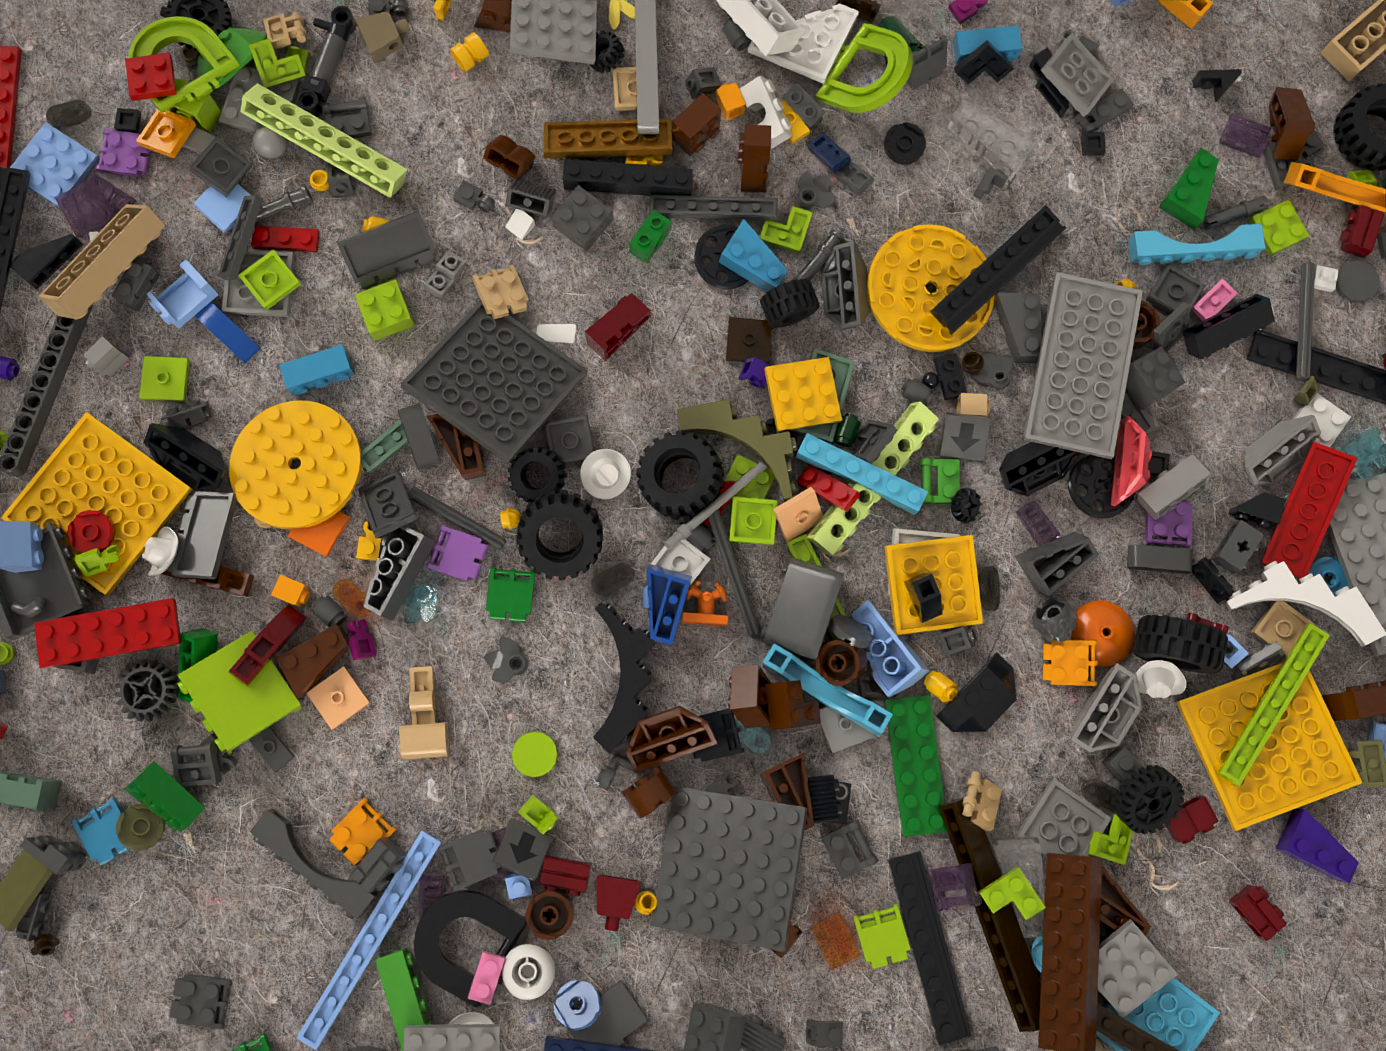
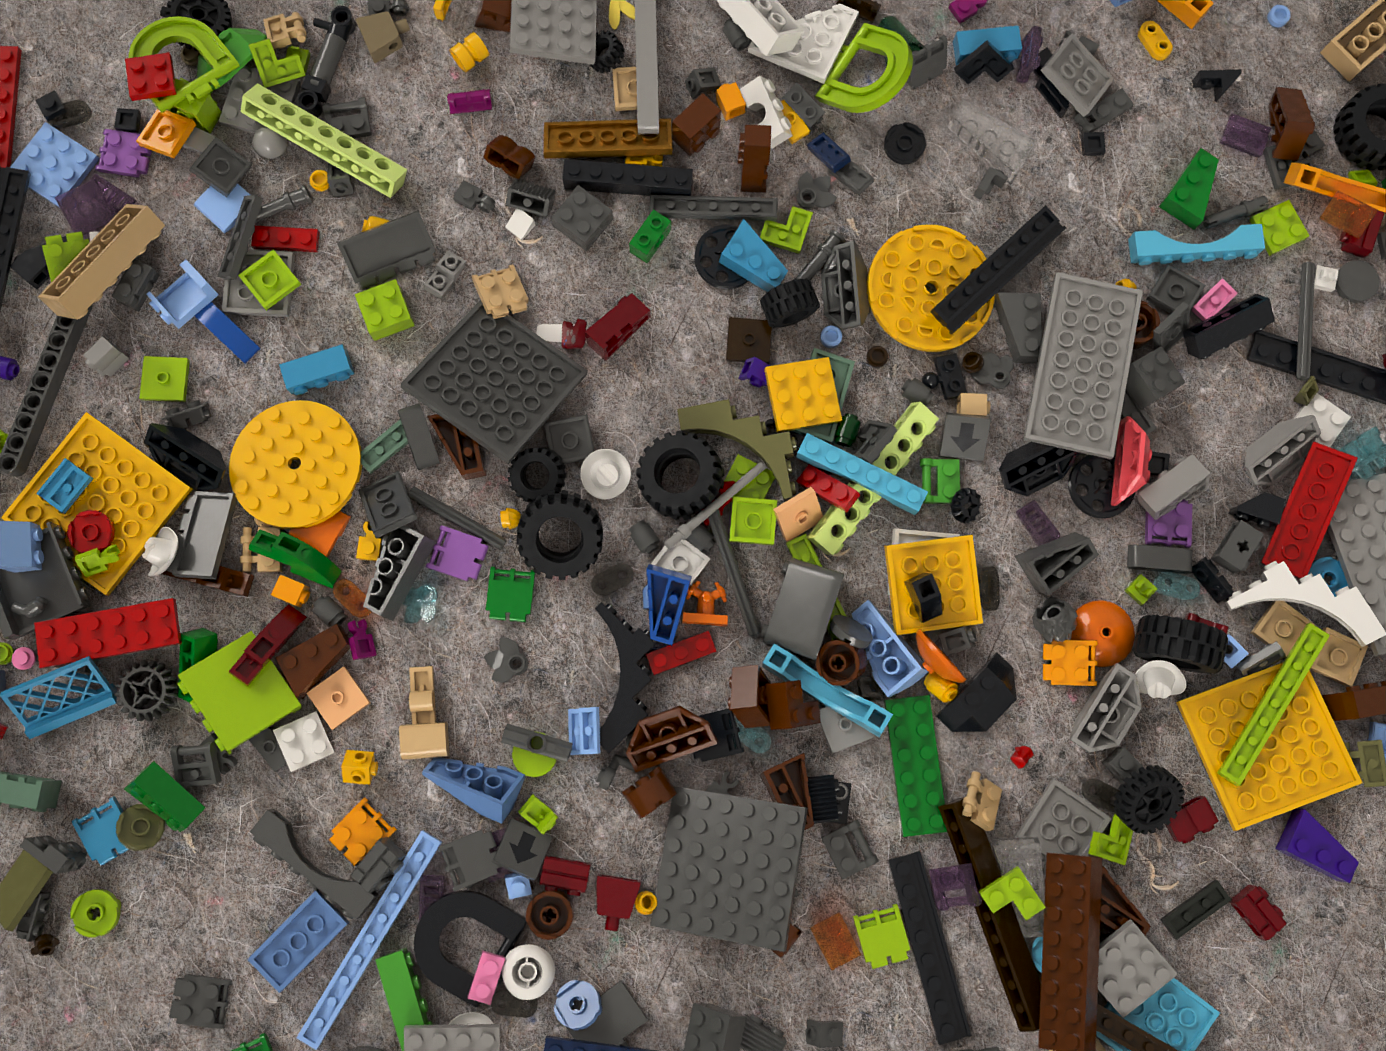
none -> dark azure fence [0,656,117,739]
none -> bright pink plate [12,647,36,670]
none -> black plate [35,90,67,121]
none -> dark azure plate [36,458,94,514]
none -> lime plate [42,231,89,282]
none -> lime plate [70,889,121,938]
none -> tan plate [240,527,283,573]
none -> medium blue plate [247,890,349,993]
none -> green slope [249,529,342,589]
none -> white plate [273,711,334,773]
none -> yellow brick [341,750,378,785]
none -> medium blue wedge [422,757,525,824]
none -> magenta hinge [447,89,492,114]
none -> clear smoke plate [491,990,538,1018]
none -> dark grey piece [501,723,573,763]
none -> dark red piece [561,319,587,350]
none -> light blue slope [568,707,600,755]
none -> dark grey brick [629,520,660,554]
none -> red plate [646,631,717,675]
none -> light blue tile [820,325,842,348]
none -> dark brown plate [866,346,888,368]
none -> orange dish [916,629,967,683]
none -> red piece [1010,746,1034,769]
none -> clear purple plate [1016,26,1043,83]
none -> lime tile [1124,574,1157,606]
none -> yellow plate [1138,21,1173,61]
none -> clear light blue plate [1154,572,1200,600]
none -> pearl dark grey plate [1160,880,1231,940]
none -> light blue tile [1267,5,1291,28]
none -> tan plate [1310,627,1368,687]
none -> clear orange plate [1320,191,1378,239]

